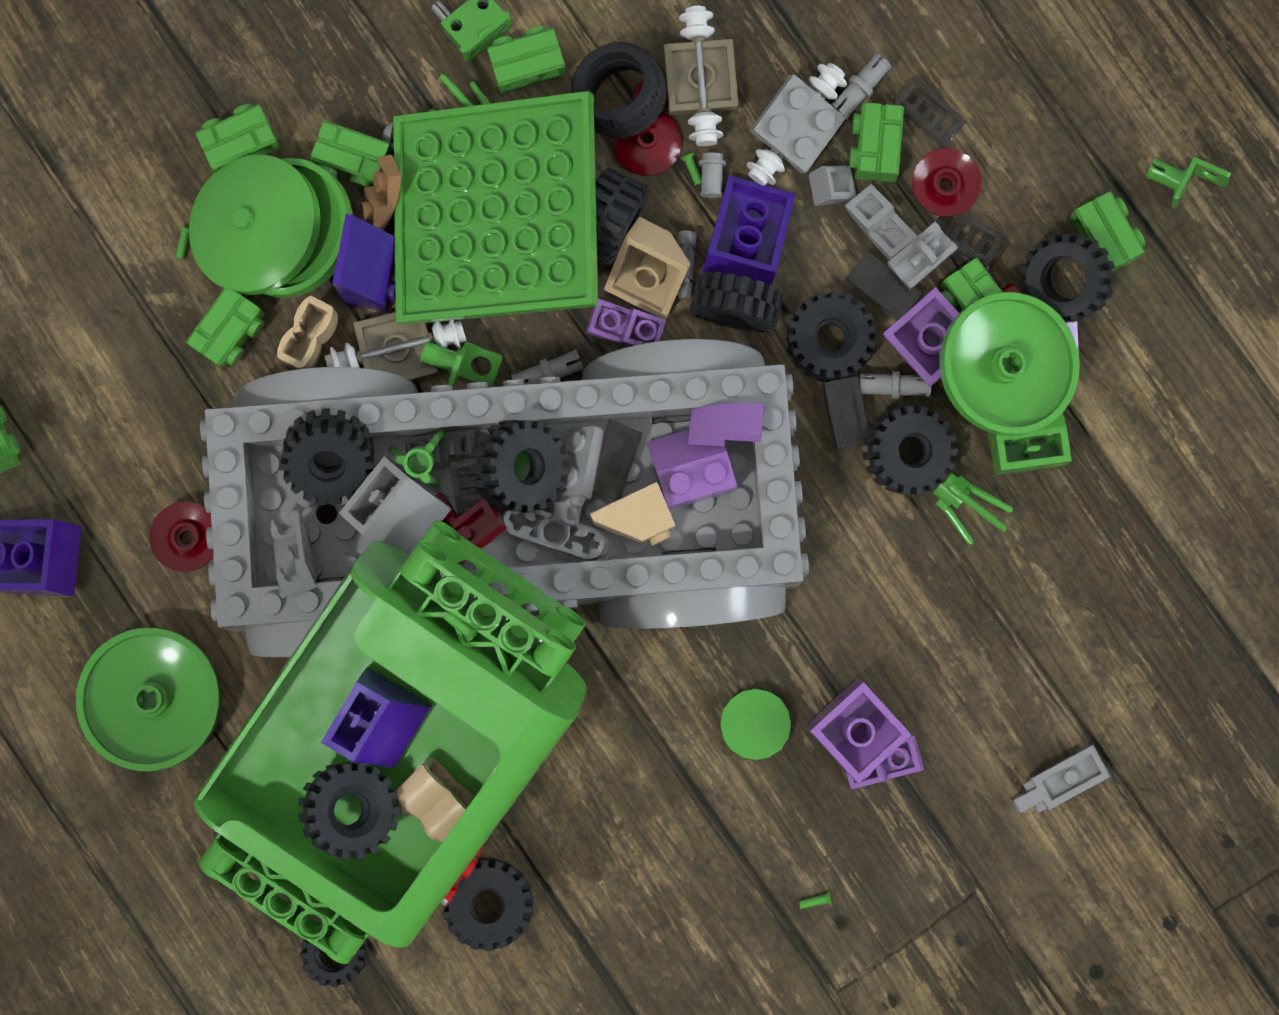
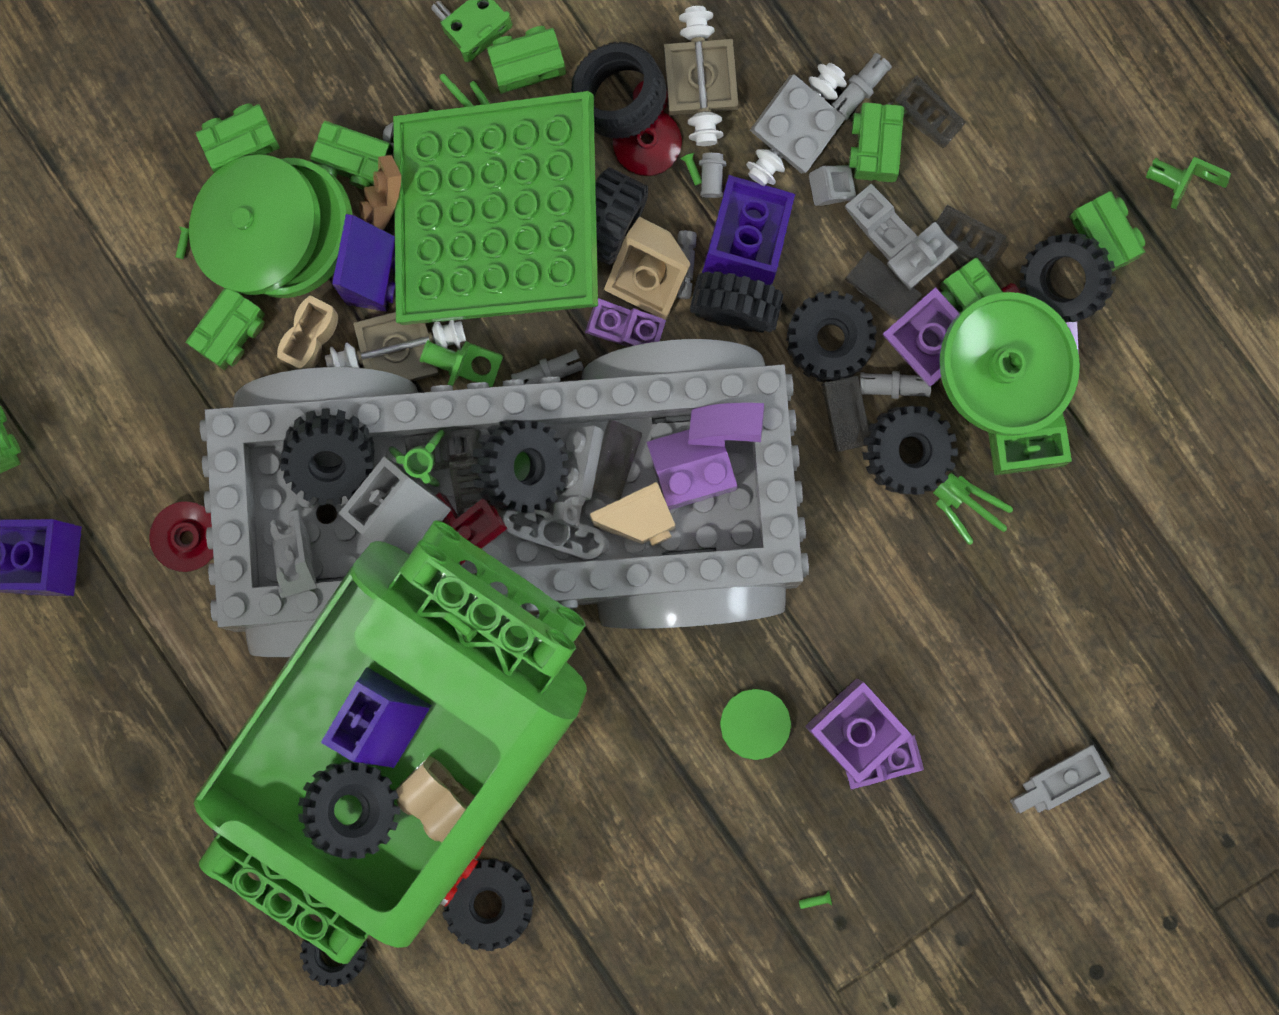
bright green dish [76,628,222,771] -> none
dark red dish [912,148,982,217] -> none

